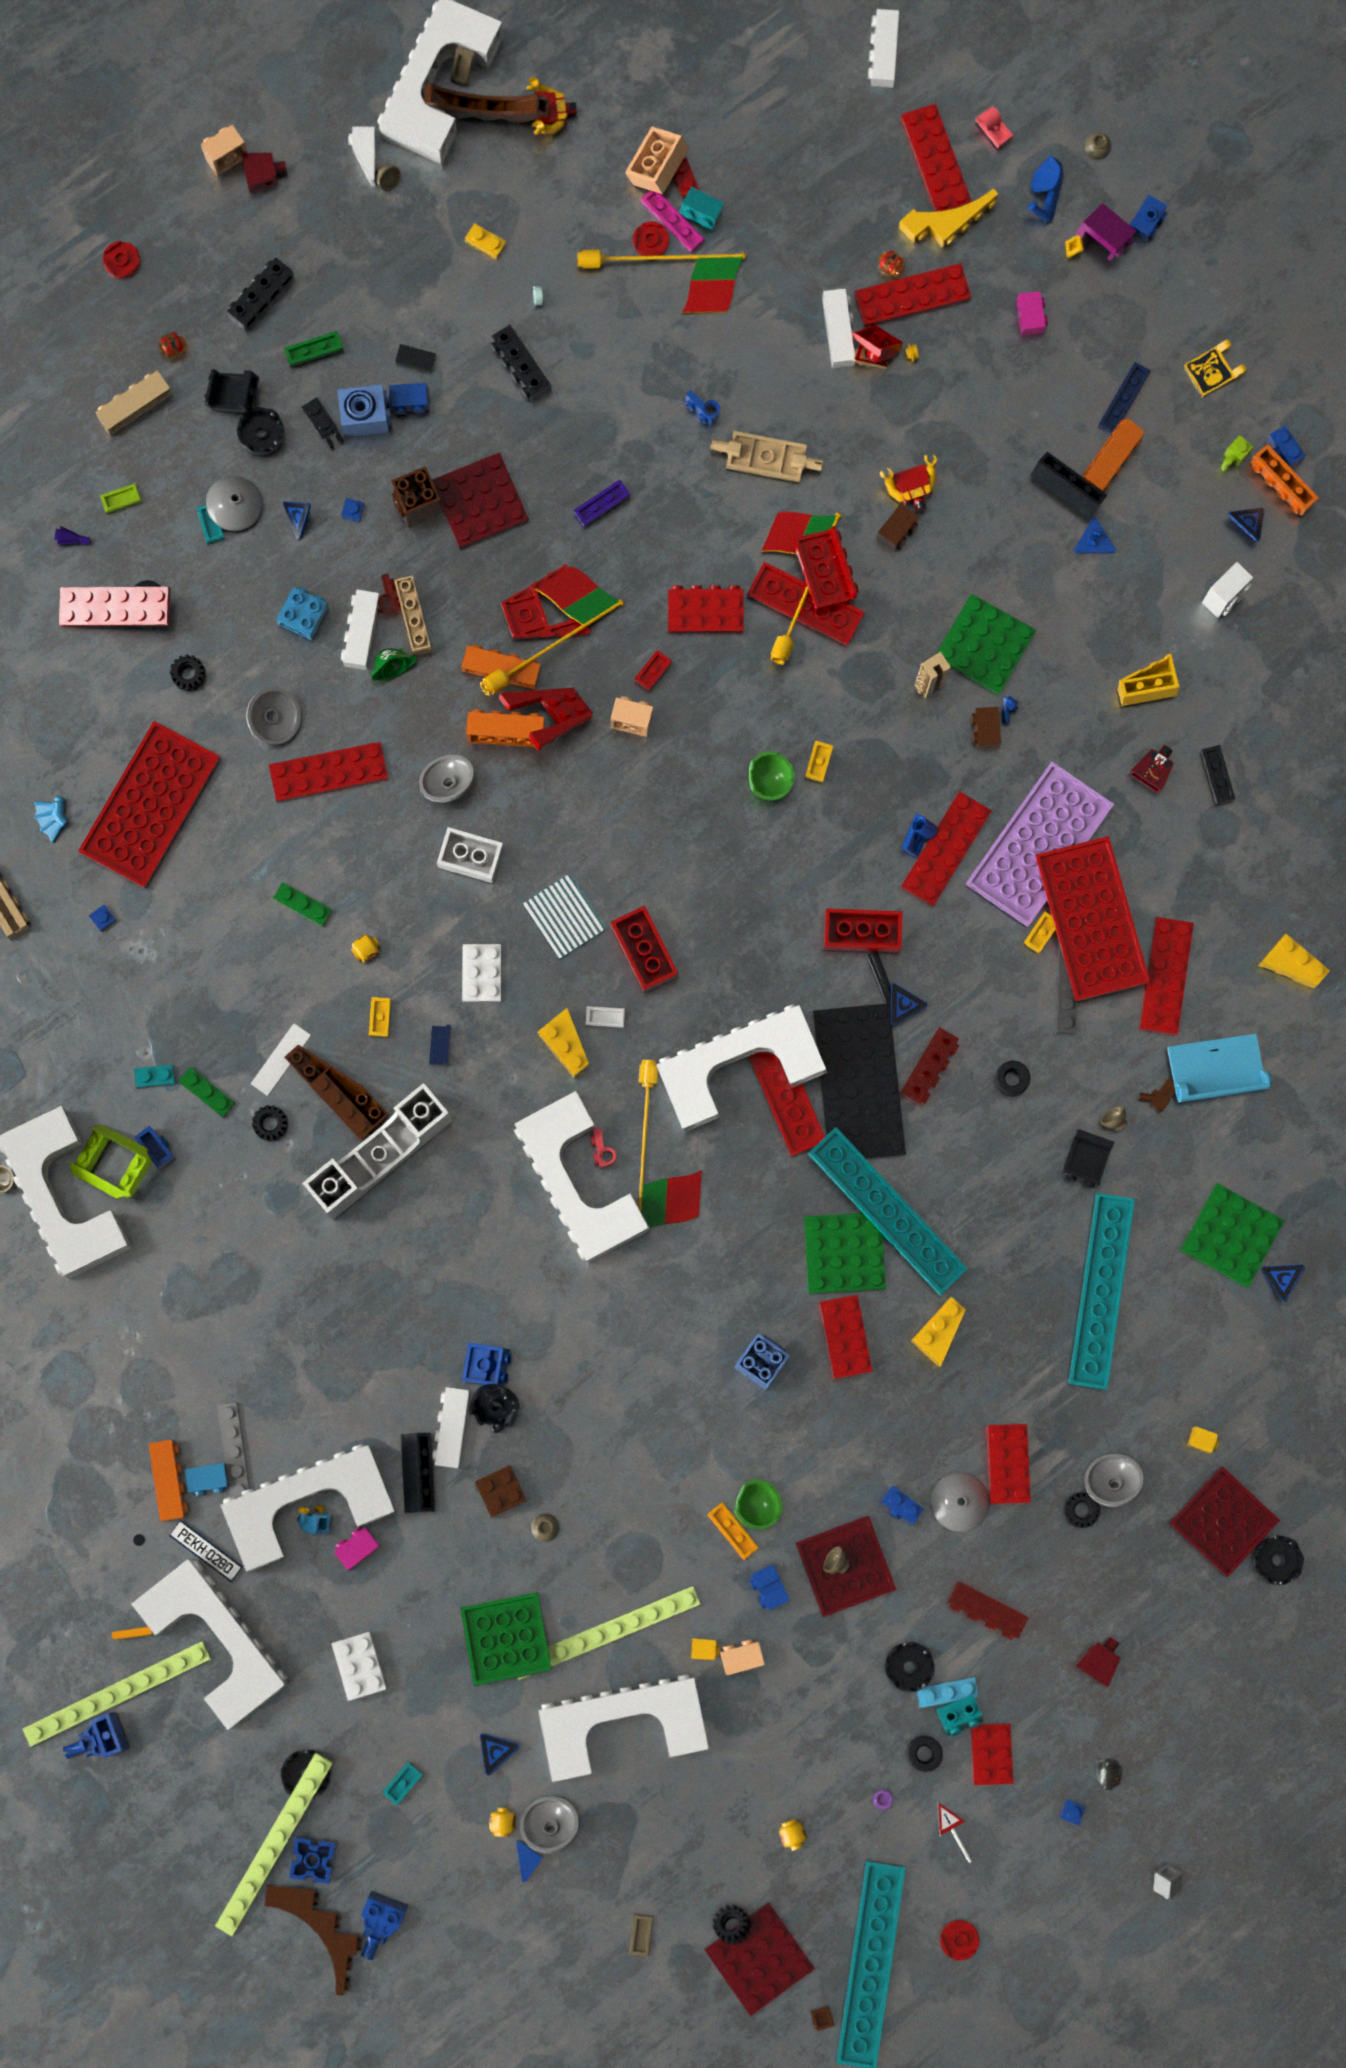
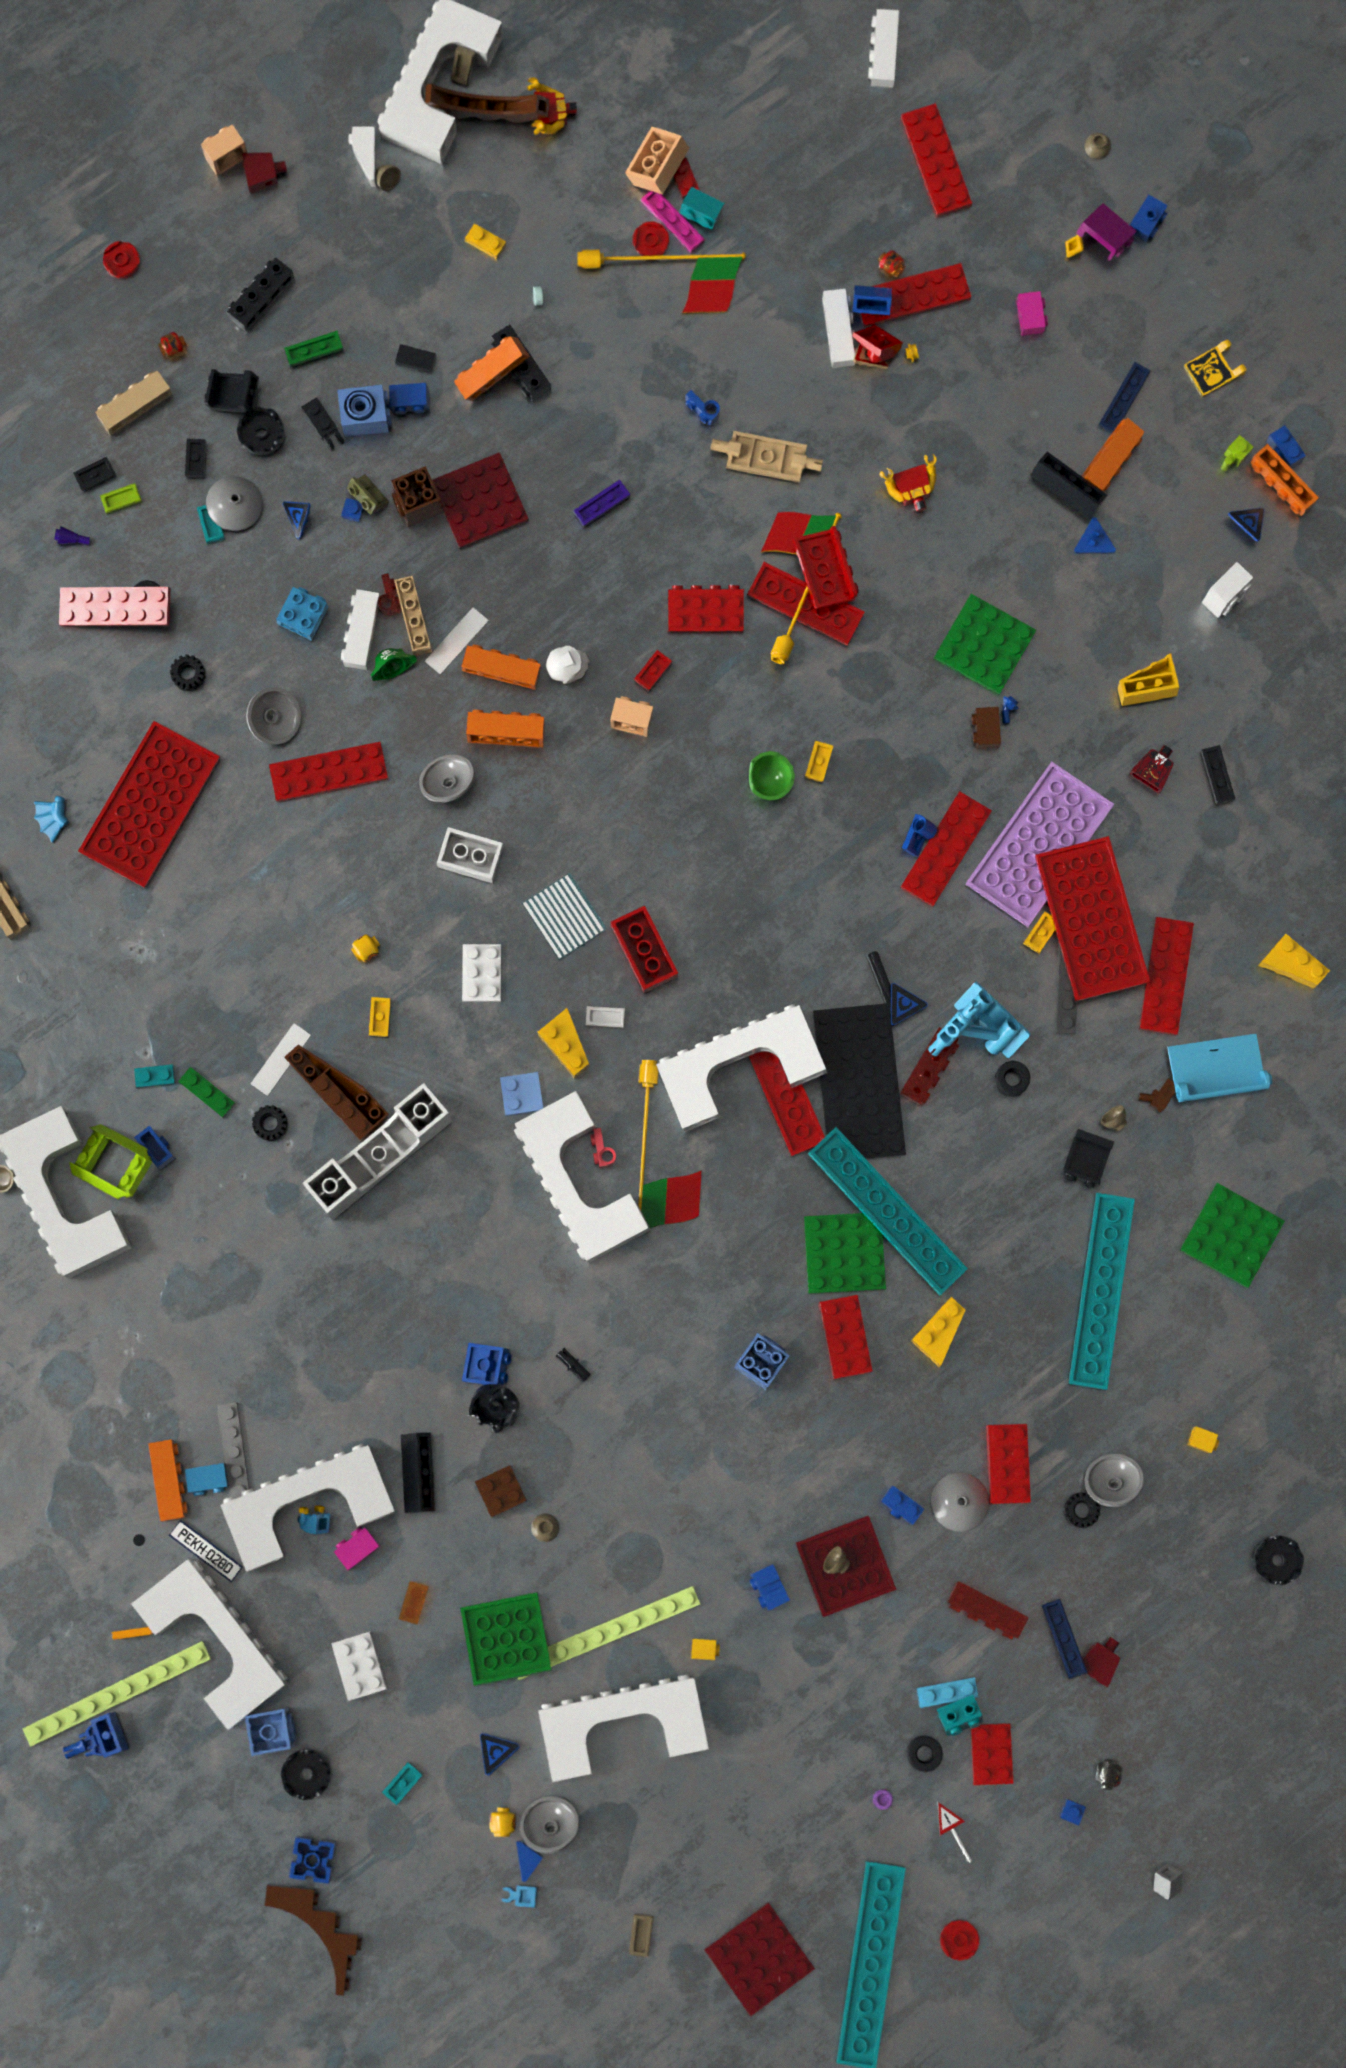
blue plate [89,905,116,932] -> none
yellowish green plate [215,1752,333,1936] -> none
green plate [273,882,332,927] -> none
blue brick [361,1891,408,1960] -> none
dark blue panel [429,1025,452,1066] -> none
white brick [432,1387,470,1469] -> none
flag [480,566,624,695] -> none
red wing [499,687,593,751] -> none
red wing [501,564,591,639] -> none
light orange tile [707,1502,759,1560] -> none
black tyre [713,1905,752,1945] -> none
light nougat brick [719,1639,765,1676] -> none
bright green cylinder [735,1479,783,1530] -> none
yellow head [779,1819,807,1850] -> none
reddish brown tile [810,2005,835,2032] -> none
red brick [824,908,903,953] -> none
reddish brown brick [877,504,919,551] -> none
black plate [885,1642,935,1692] -> none
yellow arch [899,188,998,247] -> none
tan brick [915,652,951,698] -> none
coral plate [975,106,1013,148] -> none
blue piece [1027,156,1063,222] -> none
dark red plate [1169,1466,1280,1578] -> none
black piece [1262,1264,1305,1302] -> none
none -> black plate [73,456,116,491]
none -> black plate [185,439,206,478]
none -> medium blue brick [245,1707,296,1756]
none -> olive bracket [347,474,389,515]
none -> clear orange plate [399,1581,429,1625]
none -> white sticker [425,608,489,674]
none -> orange brick [454,336,530,401]
none -> light blue plate [500,1072,543,1116]
none -> dark azure plate [502,1885,538,1908]
none -> white helmet [546,646,590,684]
none -> black axle [556,1348,590,1382]
none -> blue brick [853,285,892,315]
none -> medium azure plate [928,981,1031,1058]
none -> dark blue tile [1042,1599,1088,1680]

